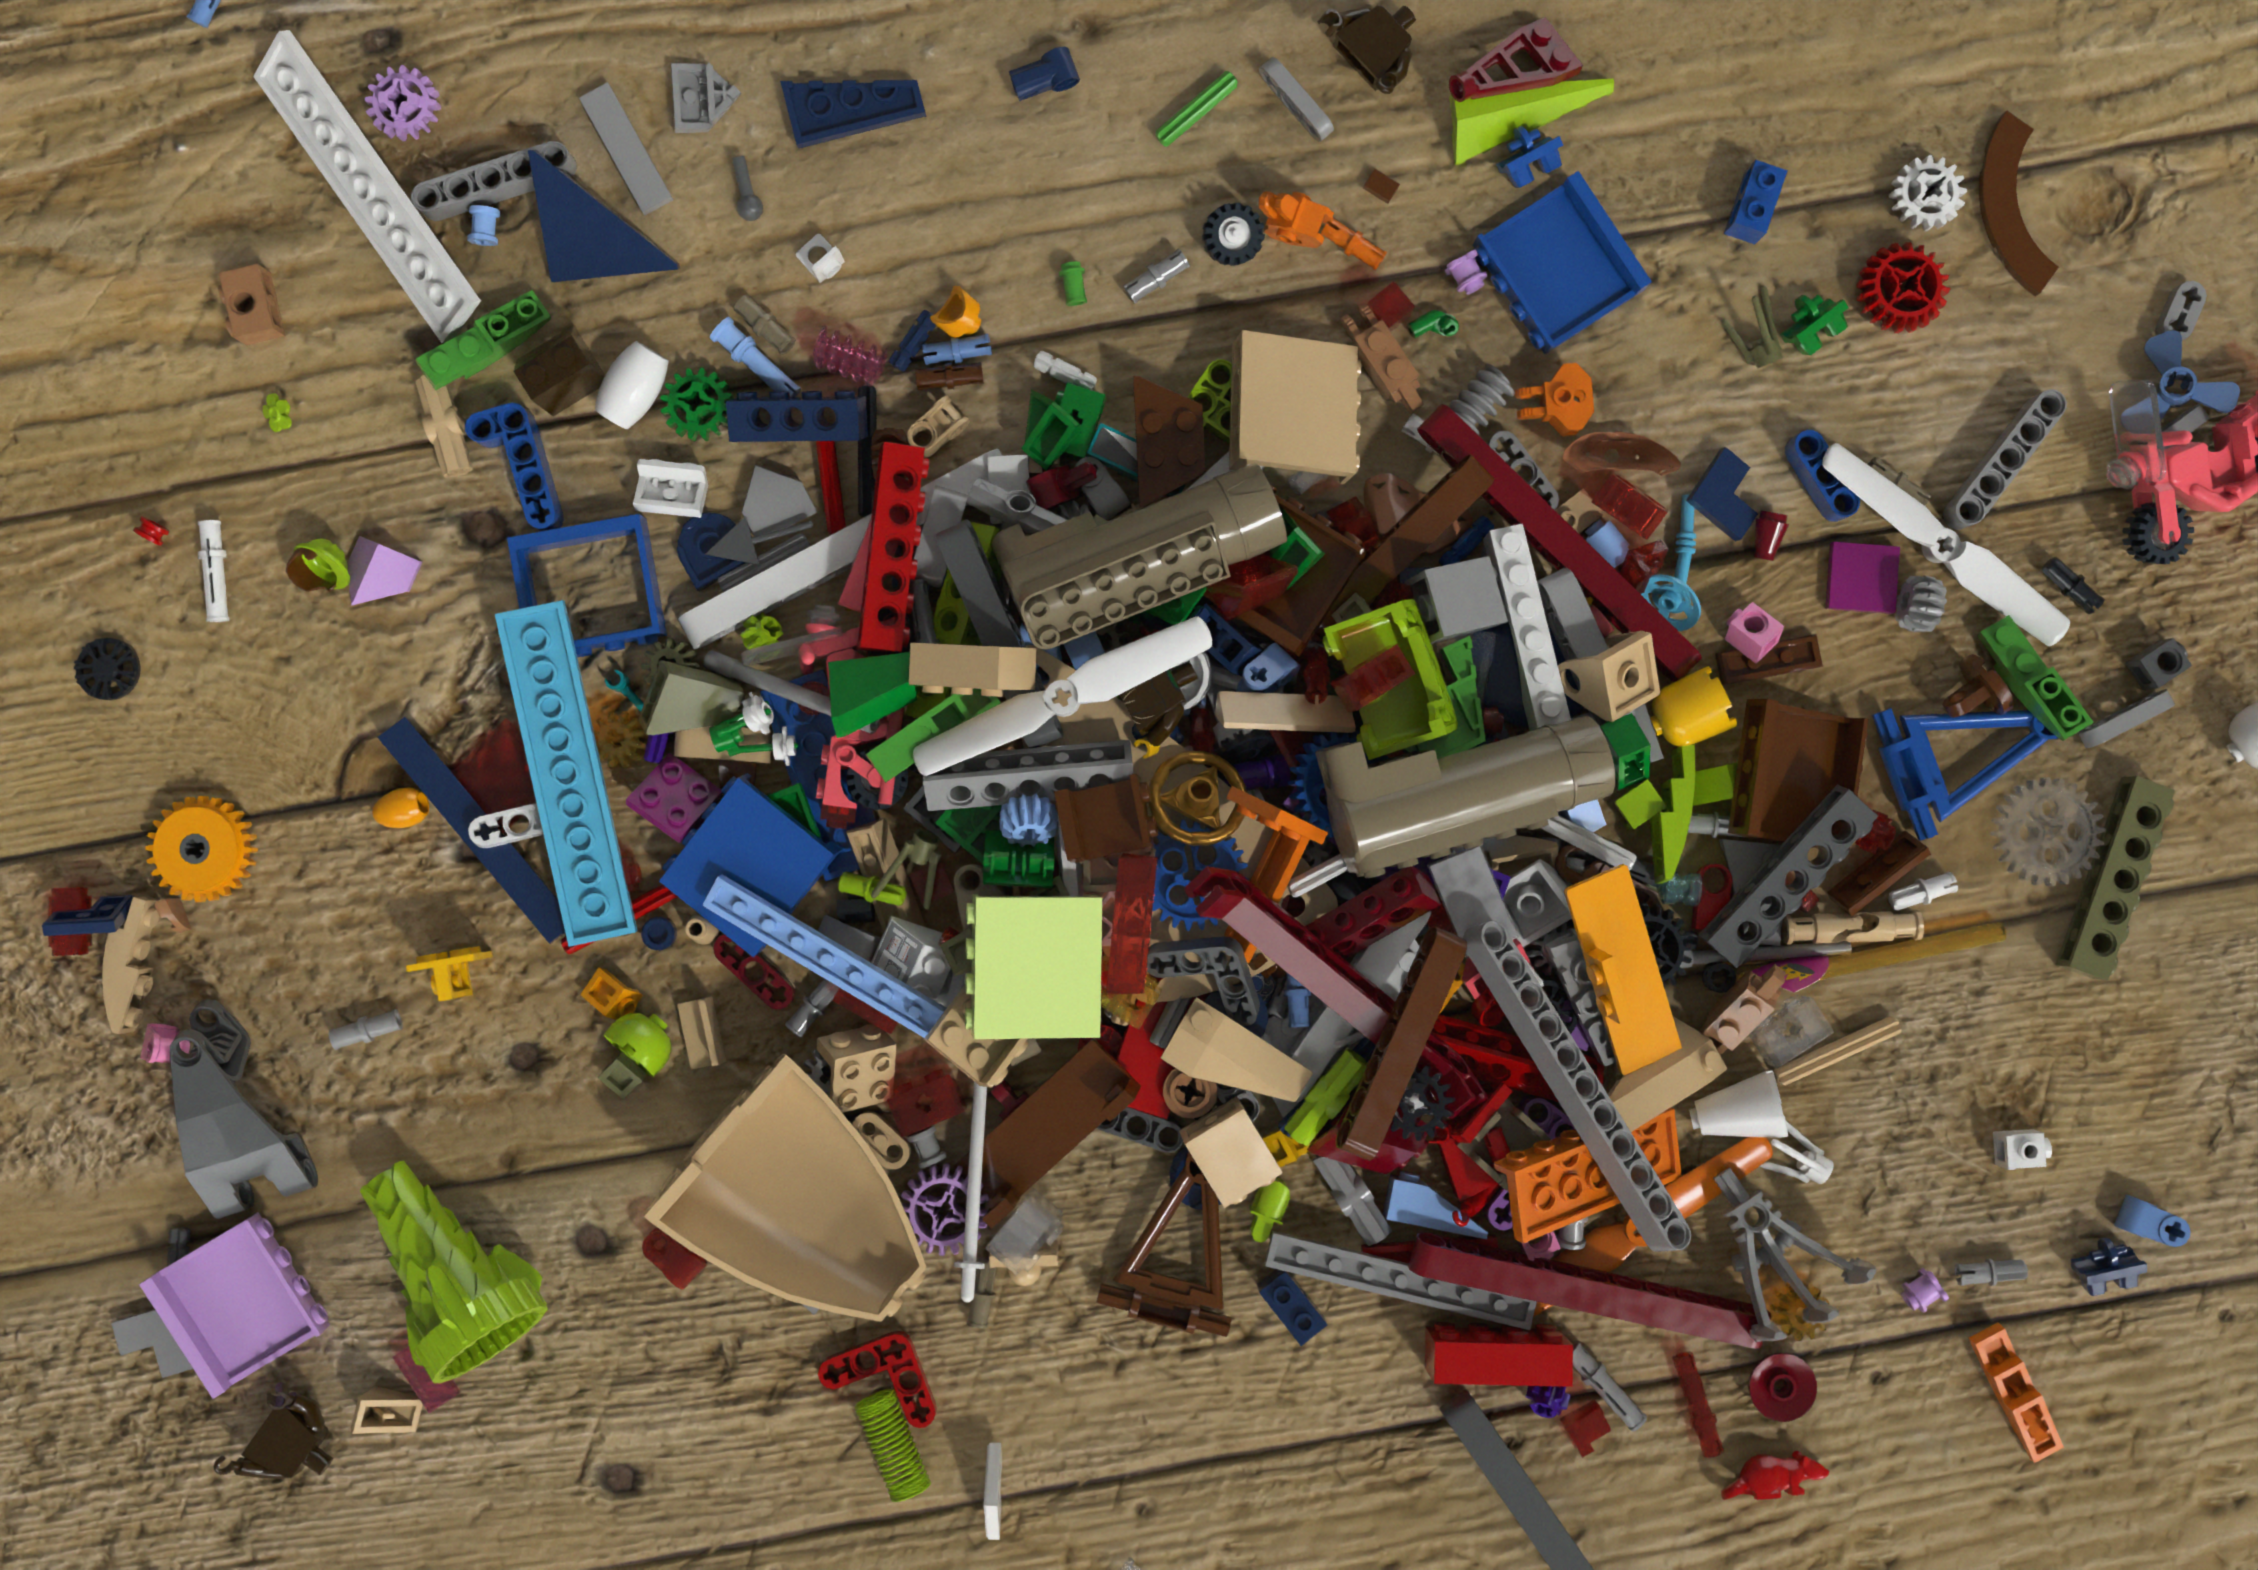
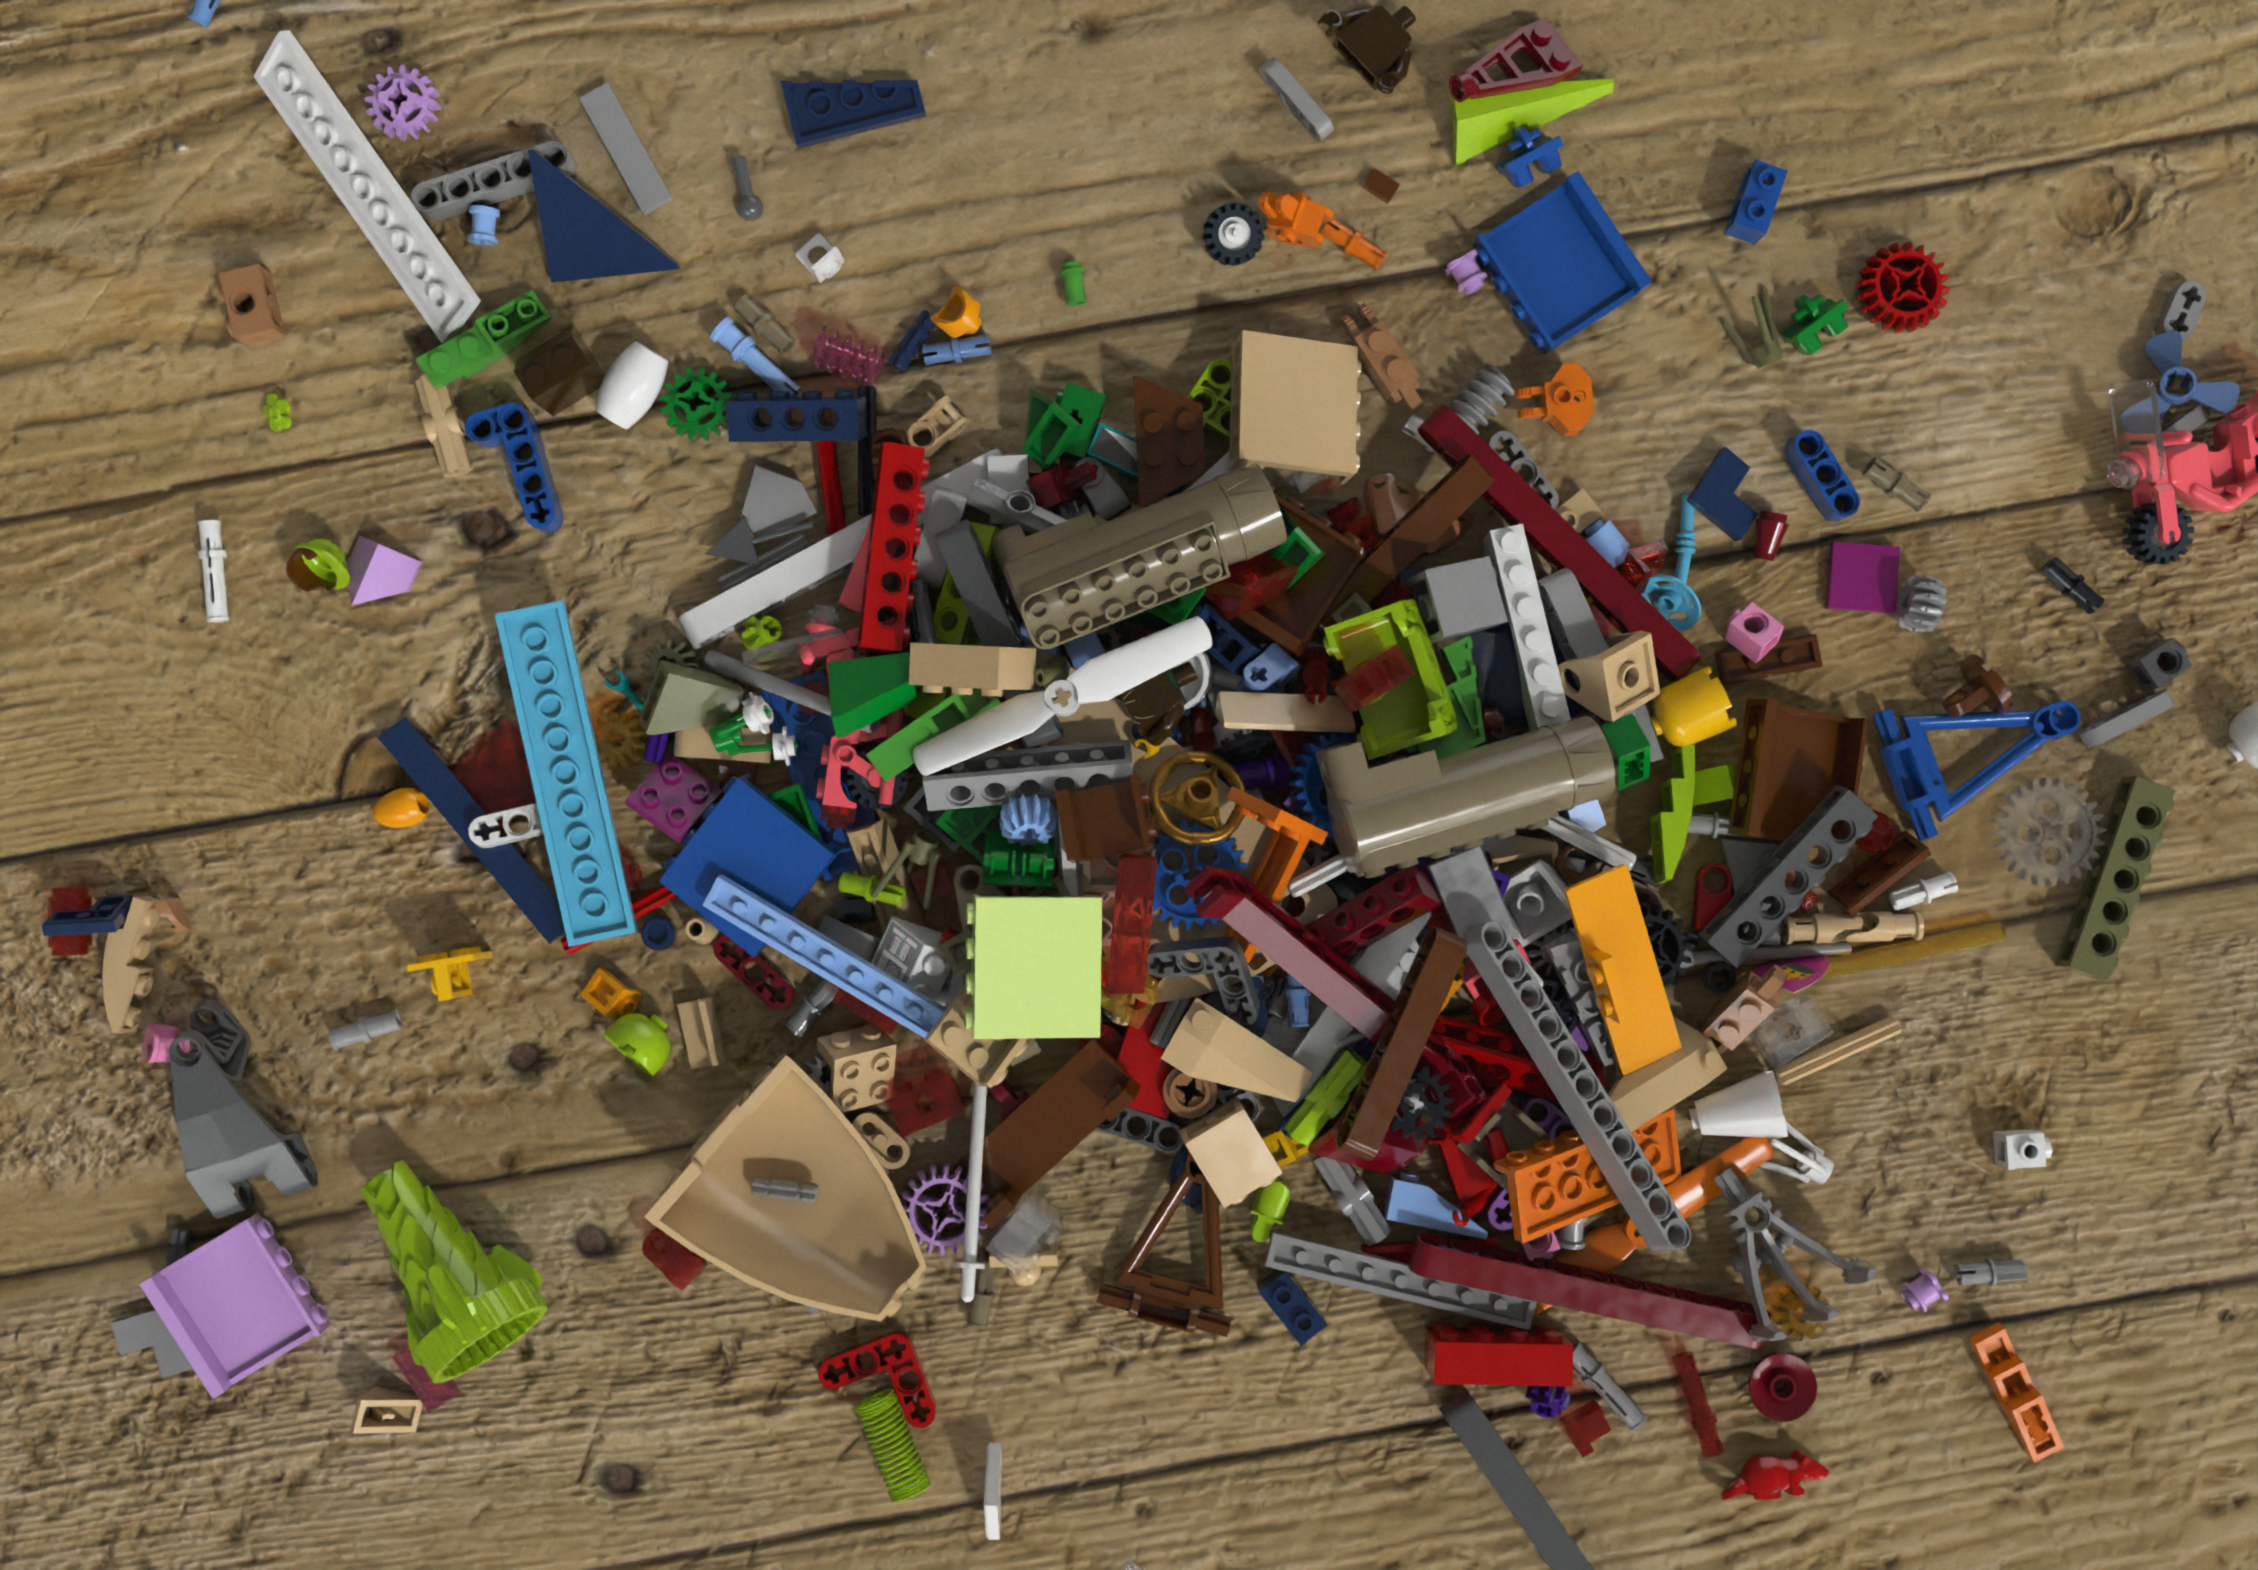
black wheel [74,638,141,700] -> none
red bush [133,516,170,546] -> none
light orange gear [145,796,258,902] -> none
dark brown torso [213,1382,334,1479] -> none
blue window [507,514,667,657] -> none
olive plate [598,1052,647,1099] -> none
white bracket [633,459,708,518] -> none
light grey slope [671,63,741,133] -> none
dark blue tile [677,512,746,592] -> none
light grey bush [907,1125,947,1169] -> none
reddish brown pin [915,362,984,390] -> none
dark blue piece [1009,46,1080,101] -> none
white axle [1034,351,1097,391] -> none
light grey pin [1123,248,1190,304] -> none
bright green axle [1155,71,1238,147] -> none
clear red brick [1367,281,1415,332] -> none
green arm [1407,310,1459,339] -> none
blue axle [1439,516,1494,566] -> none
nougat piece [1562,431,1682,476] -> none
clear red brick [1592,472,1669,540] -> none
lime panel [1615,779,1667,830] -> none
clear light blue wheel [1660,871,1702,907] -> none
white piece [1822,443,2070,646] -> none
white gear [1889,155,1967,231] -> none
light grey beam [1943,389,2067,530] -> none
bright green slope [1977,615,2094,741] -> none
reddish brown tile [1979,110,2059,297] -> none
dark blue hips [2071,1237,2147,1296] -> none
medium blue piece [2114,1194,2191,1247] -> none
none -> light grey axle [751,1176,819,1203]
none -> olive arm [1034,655,1070,686]

